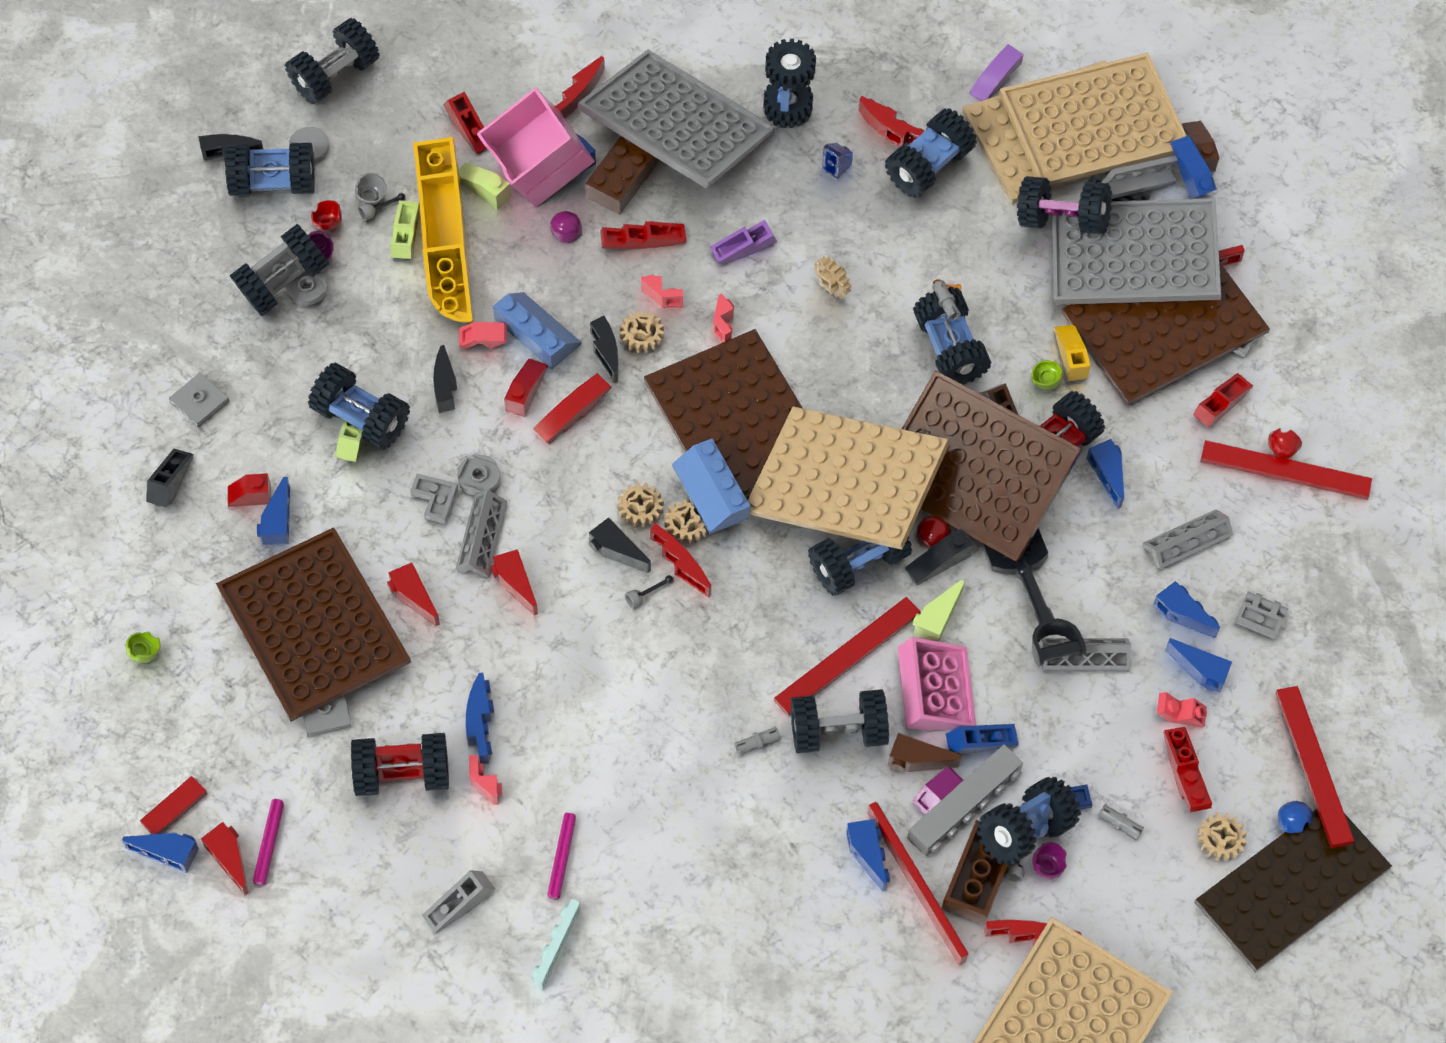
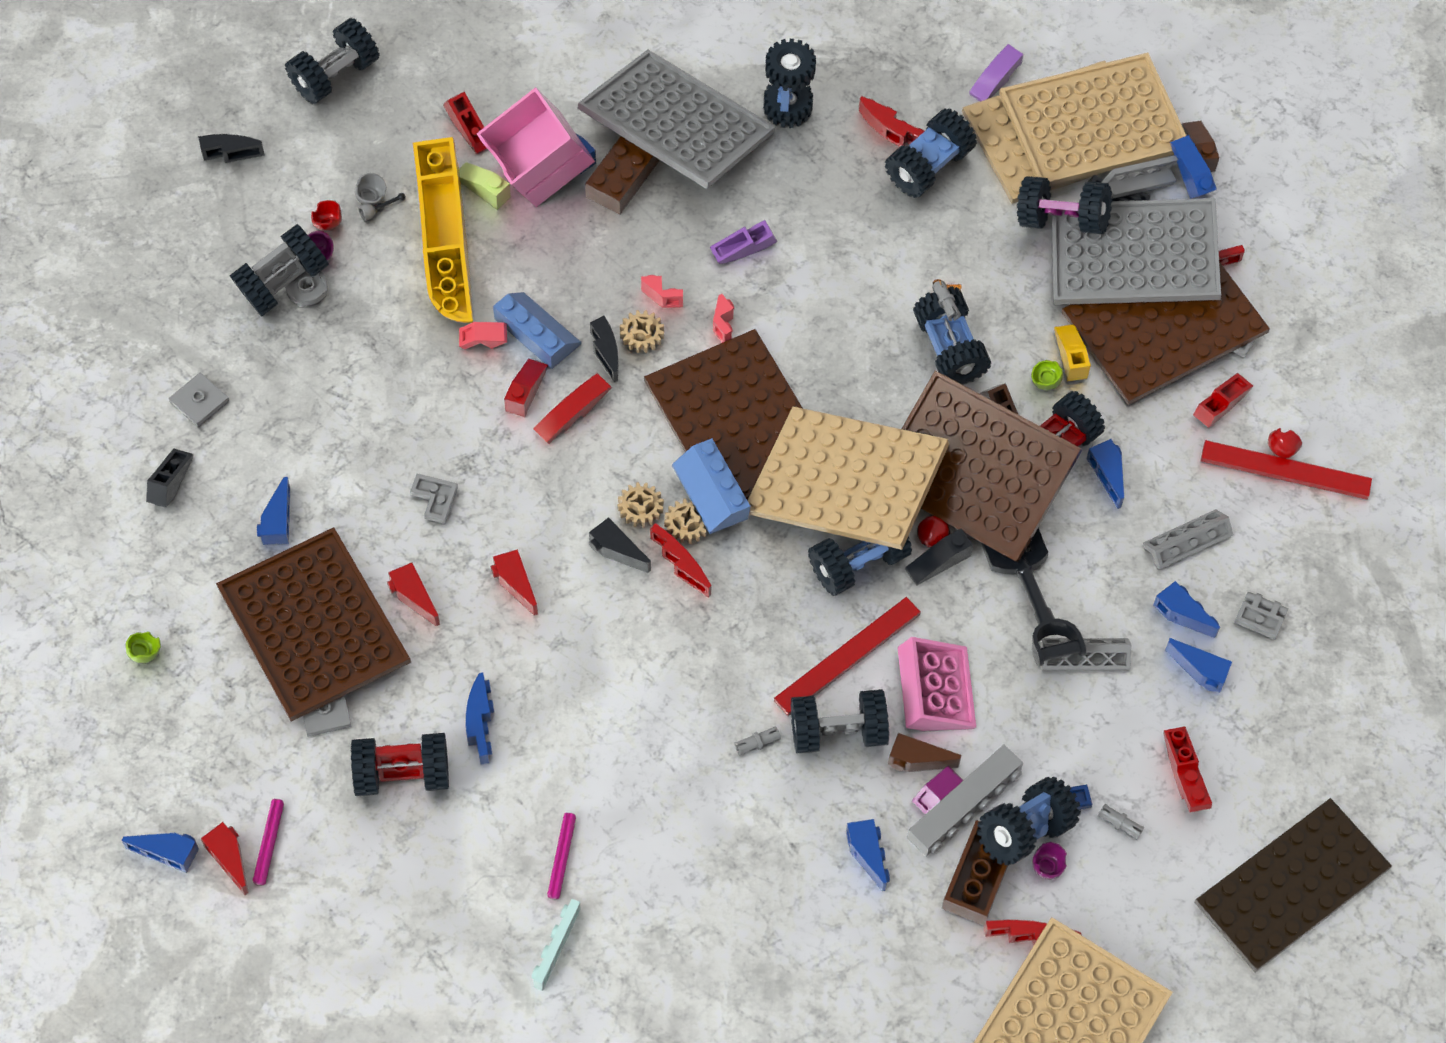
red tile [140,776,207,834] -> none
plate [225,142,315,196] -> none
red slope [228,473,271,507] -> none
light grey tile [289,127,329,163] -> none
black plate [308,362,410,450] -> none
yellowish green slope [335,420,363,462] -> none
yellowish green slope [390,201,420,259] -> none
light grey slope [422,870,495,933] -> none
black slope [433,345,457,414] -> none
light grey fence [456,489,507,577] -> none
light grey plate [457,455,501,496] -> none
coral slope [469,755,502,805] -> none
magenta hair [550,211,582,242] -> none
red slope [555,56,605,119] -> none
red slope [600,221,687,249] -> none
hinge [625,575,673,609] -> none
tan gear [814,256,852,298] -> none
clear blue slope [822,143,853,180] -> none
red tile [867,801,969,966] -> none
yellowish green slope [912,580,965,642] -> none
blue slope [946,724,1019,755] -> none
light grey hinge [1005,861,1025,882] -> none
coral slope [1157,692,1207,727] -> none
tan gear [1197,812,1247,862] -> none
red tile [1275,686,1354,848] -> none
blue hair [1278,801,1313,833] -> none

